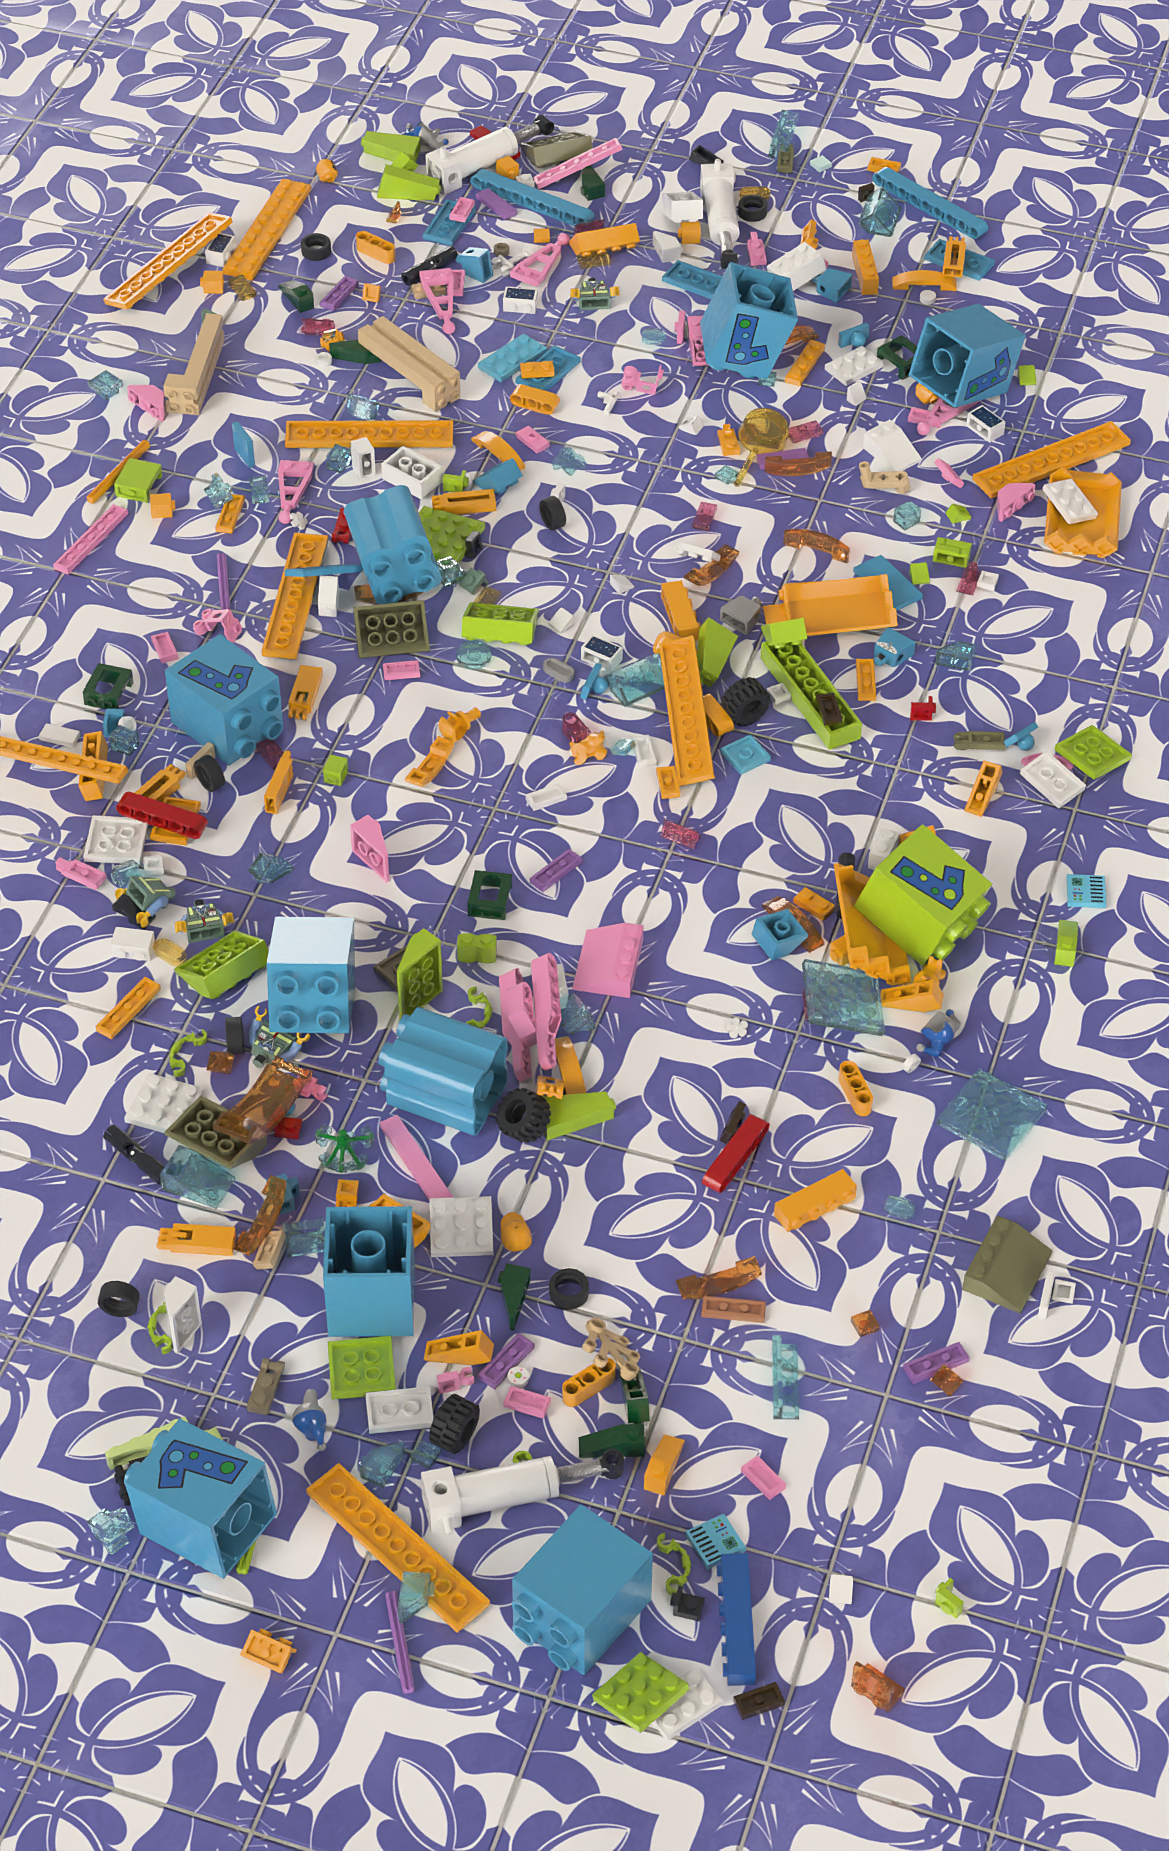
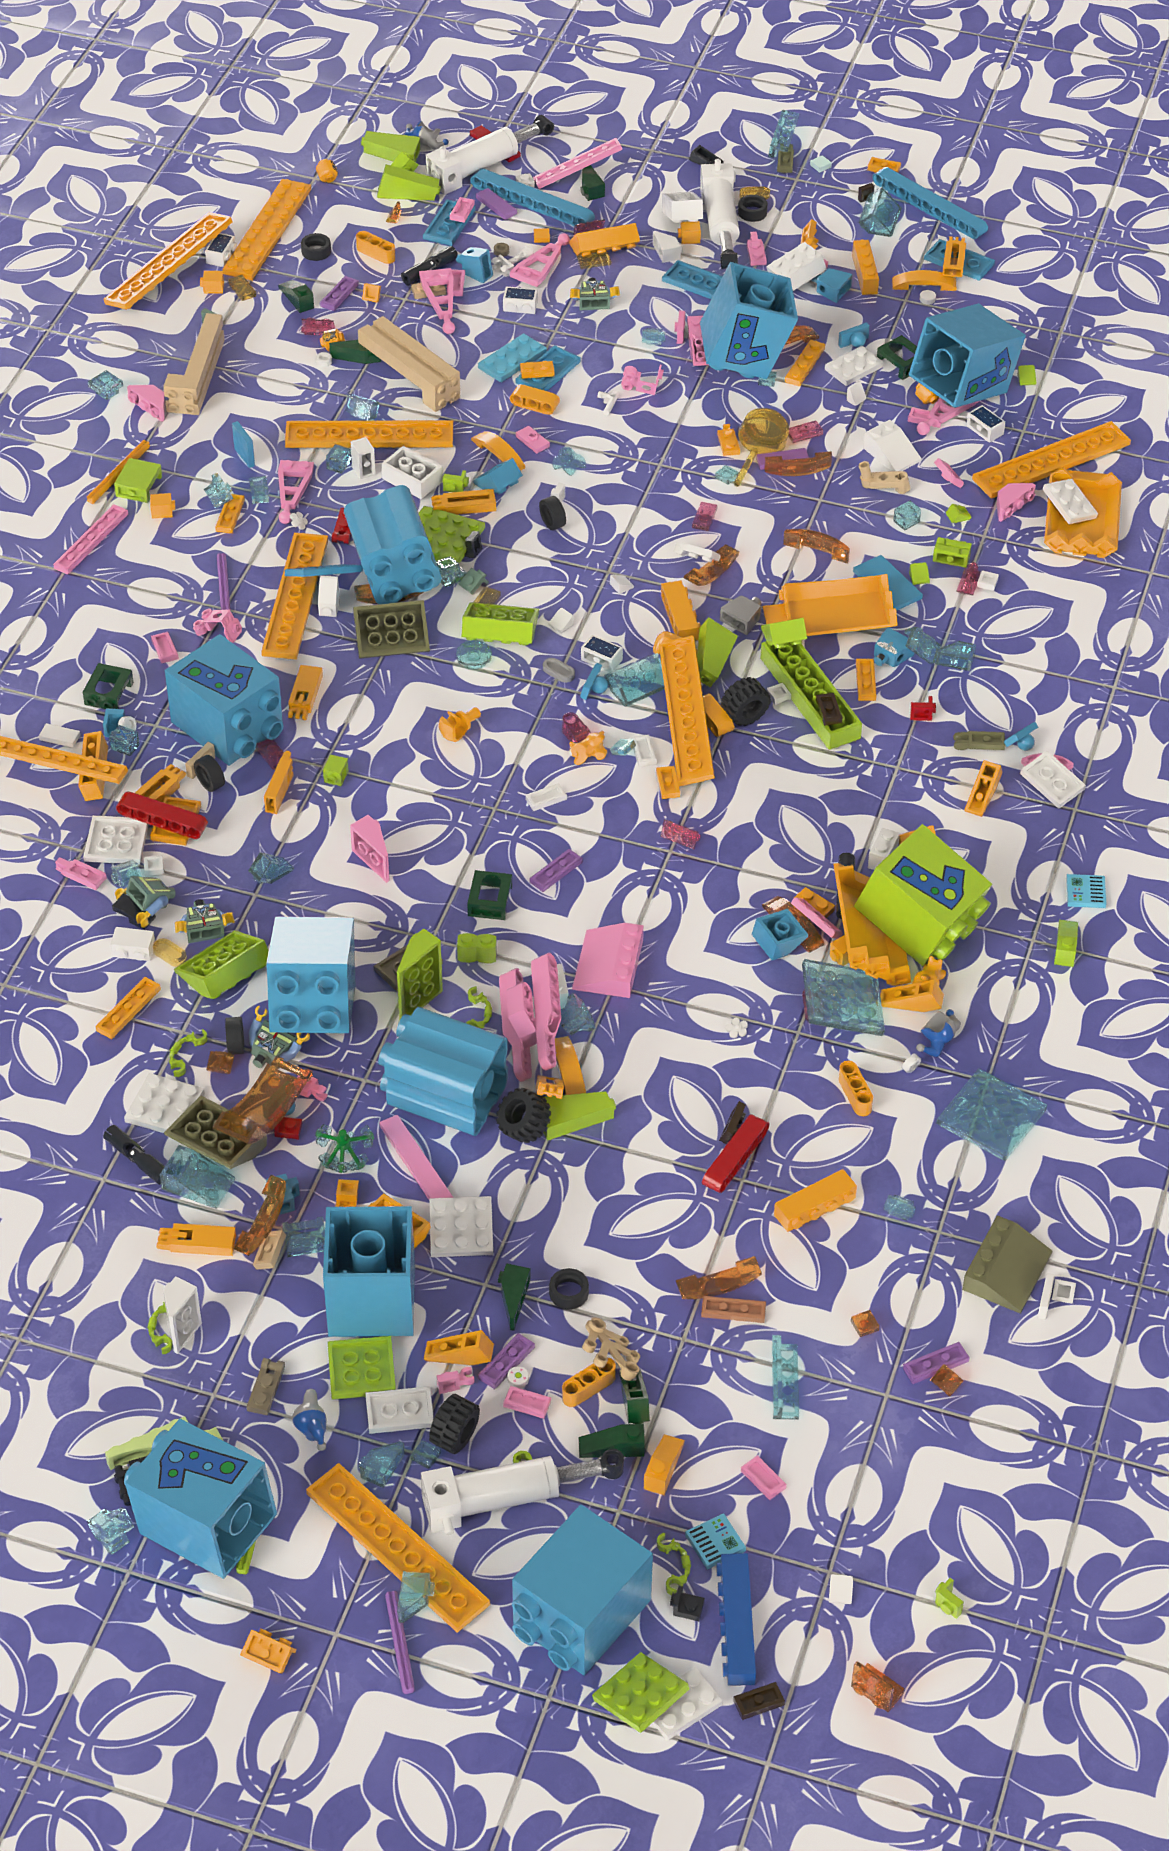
black tyre [97,1281,140,1317] -> none
bright pink plate [383,660,420,680] -> none
light orange slope [405,736,455,787] -> none
light orange brick [496,155,519,180] -> none
light orange cap [501,1212,532,1252] -> none
olive slope [520,131,593,168] -> none
white slope [678,416,704,435] -> none
medium azure tile [720,734,771,775] -> none
lime plate [1054,725,1132,780] -> none
none -> bright pink tile [791,898,843,939]
none -> clear light blue bracket [904,627,941,664]

